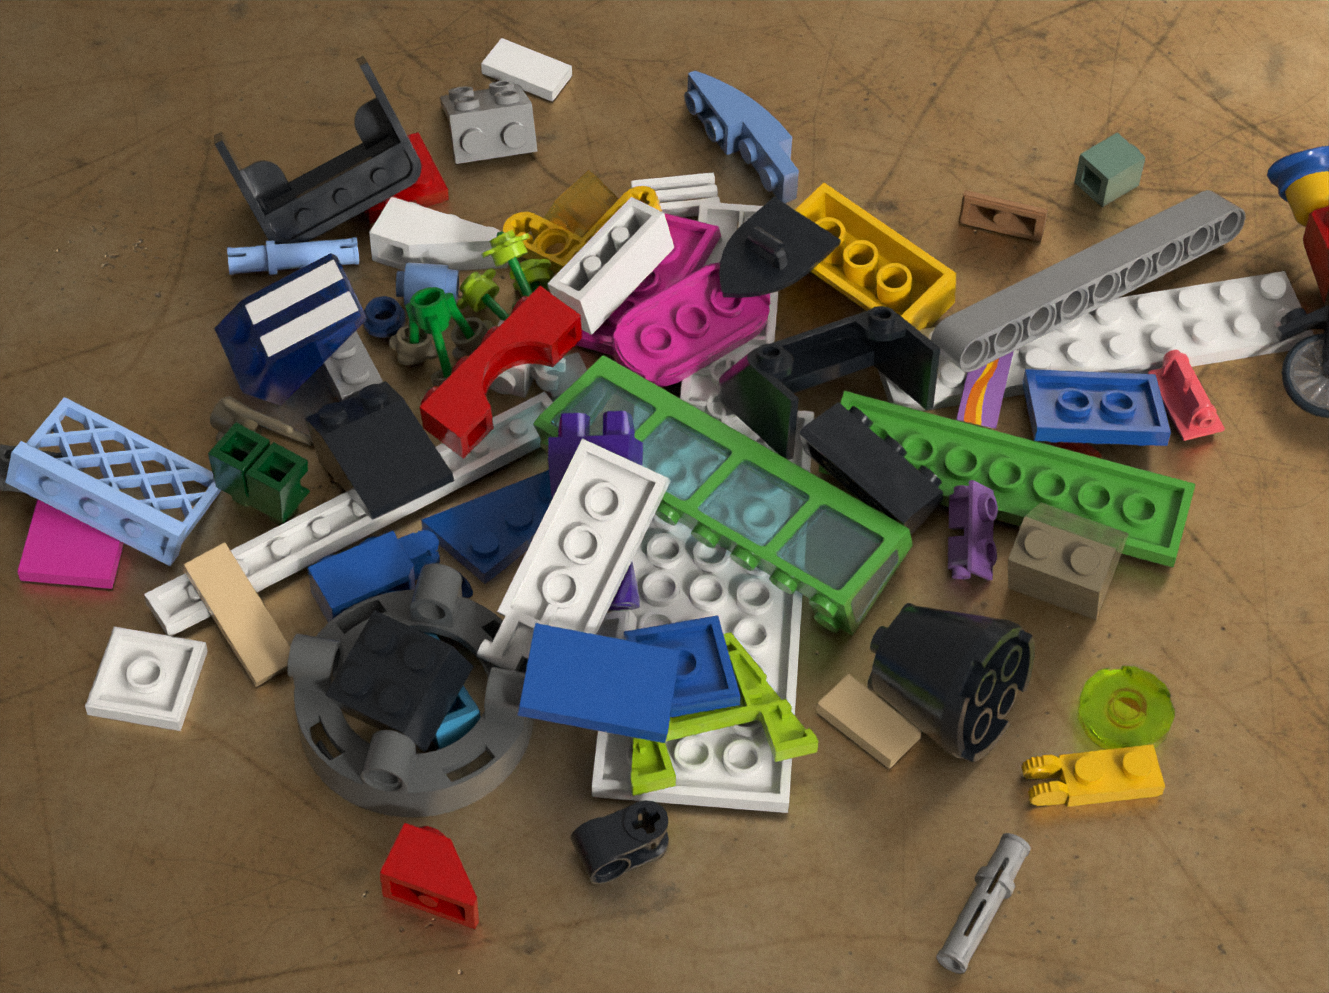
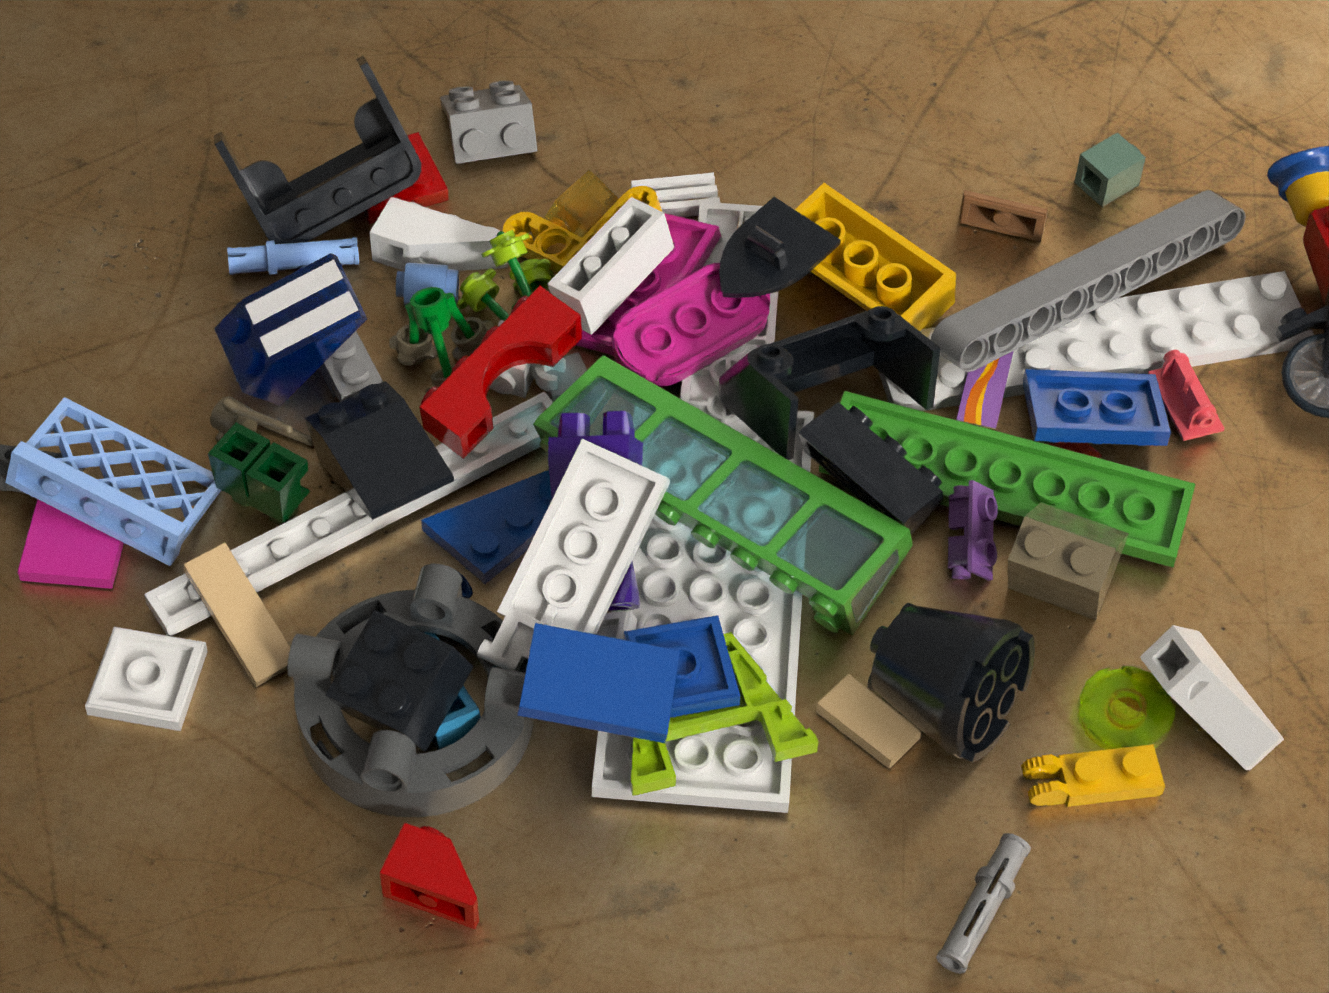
blue hinge [307,529,440,623] -> none
dark blue plate [362,296,406,338] -> none
white tile [481,38,572,102] -> none
black piece [570,800,669,884] -> none
medium blue slope [684,71,799,203] -> none
none -> white slope [1140,625,1284,771]

